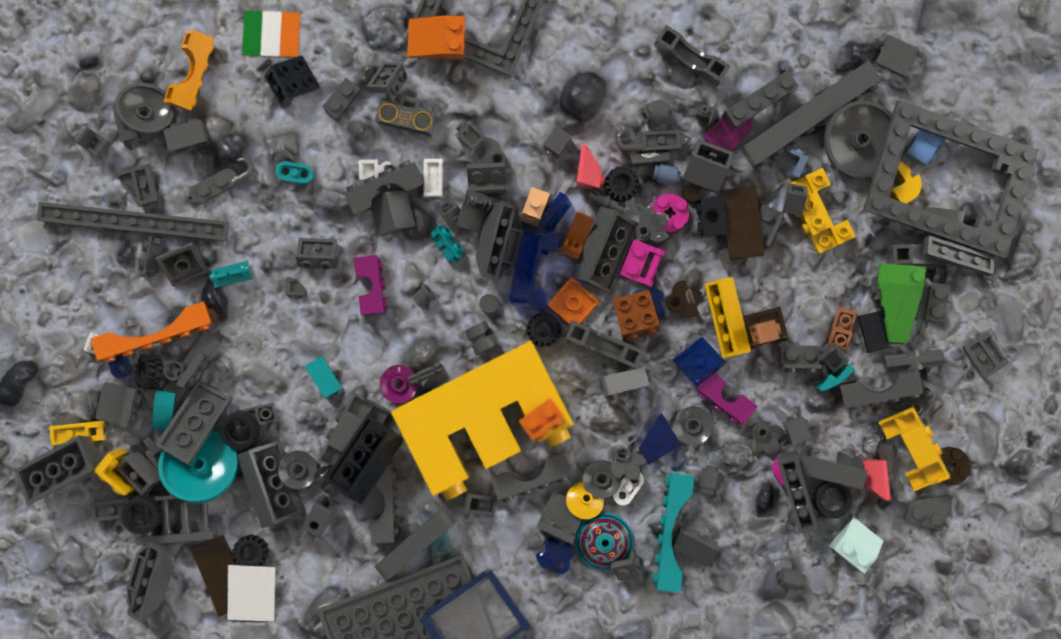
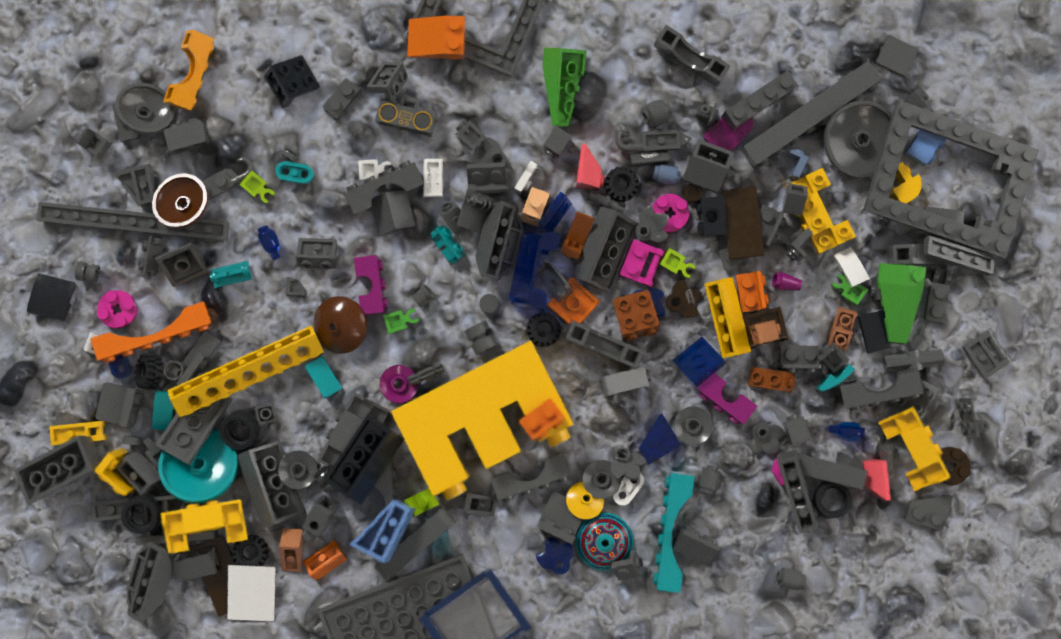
sticker [242,11,300,57] -> none
light aqua slope [829,516,883,574] -> none
none -> black slope [27,273,77,322]
none -> dark grey wheel [75,261,101,284]
none -> dark pink plate [97,290,138,329]
none -> reddish brown dish [152,174,208,228]
none -> yellow bracket [161,499,248,554]
none -> yellow brick [168,325,324,417]
none -> dark grey hinge [172,546,219,581]
none -> lime plate [240,170,275,203]
none -> clear blue plant [258,225,281,260]
none -> nougat slope [279,528,304,572]
none -> orange slope [303,540,347,581]
none -> reddish brown dish [314,296,367,354]
none -> medium blue wedge [349,500,416,563]
none -> bright green plate [383,309,419,334]
none -> lime bracket [405,488,439,517]
none -> white plate [515,161,537,195]
none -> dark grey hinge [535,257,573,303]
none -> bright green wedge [543,48,587,126]
none -> lime plate [659,248,696,278]
none -> orange bracket [735,271,769,313]
none -> dark orange bracket [748,367,796,393]
none -> magenta cone [772,271,802,291]
none -> dark grey bracket [784,228,813,261]
none -> clear blue plant [828,422,865,442]
none -> bright green plate [831,274,868,306]
none -> white slope [833,247,870,288]
none -> dark grey bracket [903,89,930,108]
none -> dark grey hinge [957,398,990,437]

